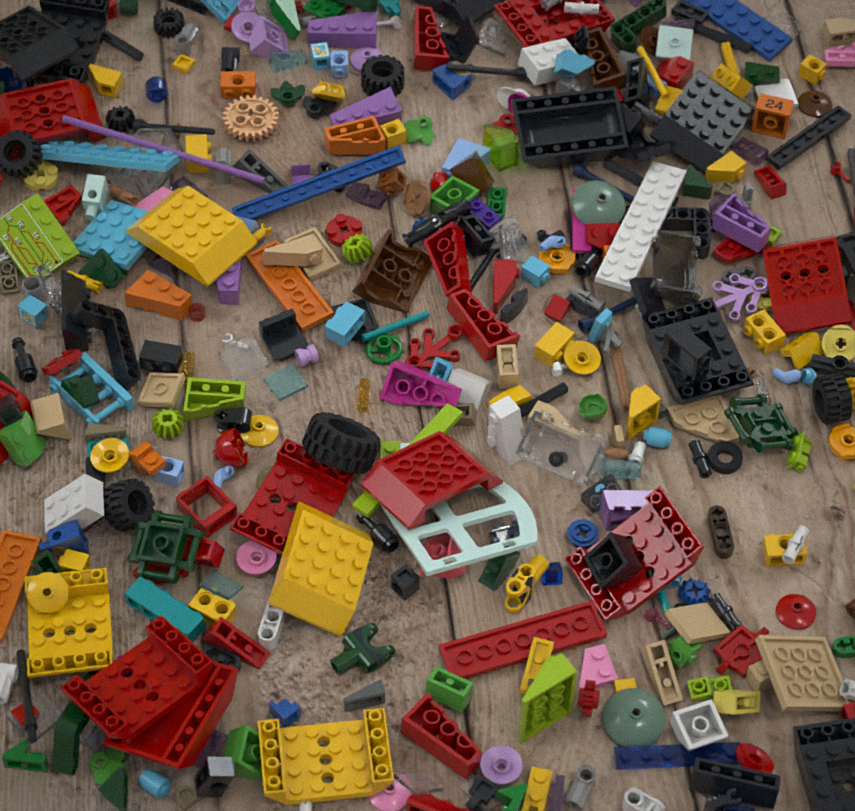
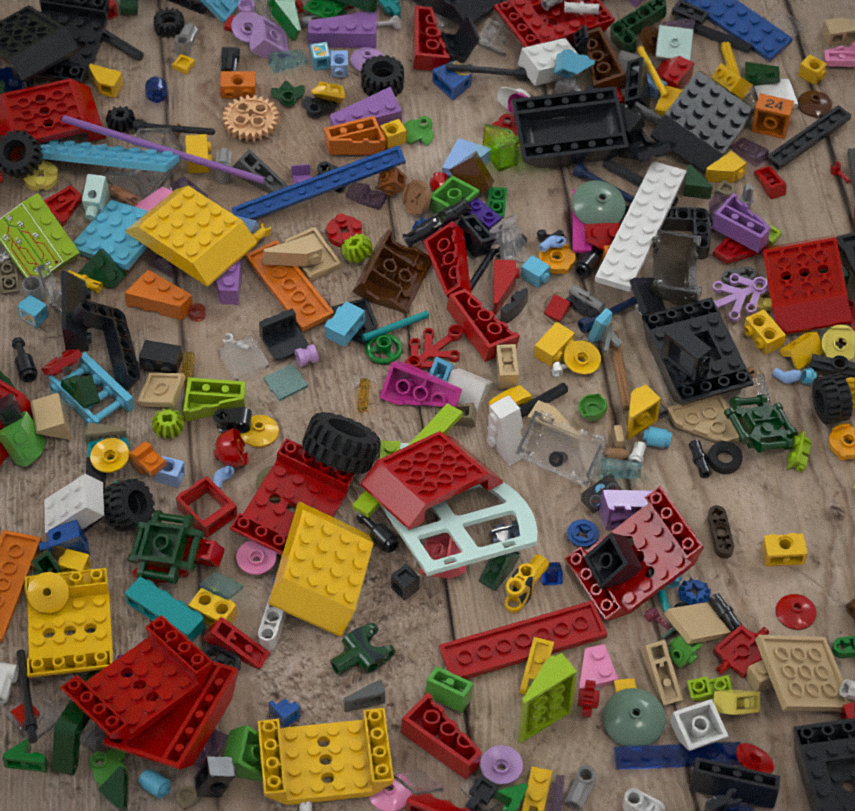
white pin [782,525,809,564] -> none

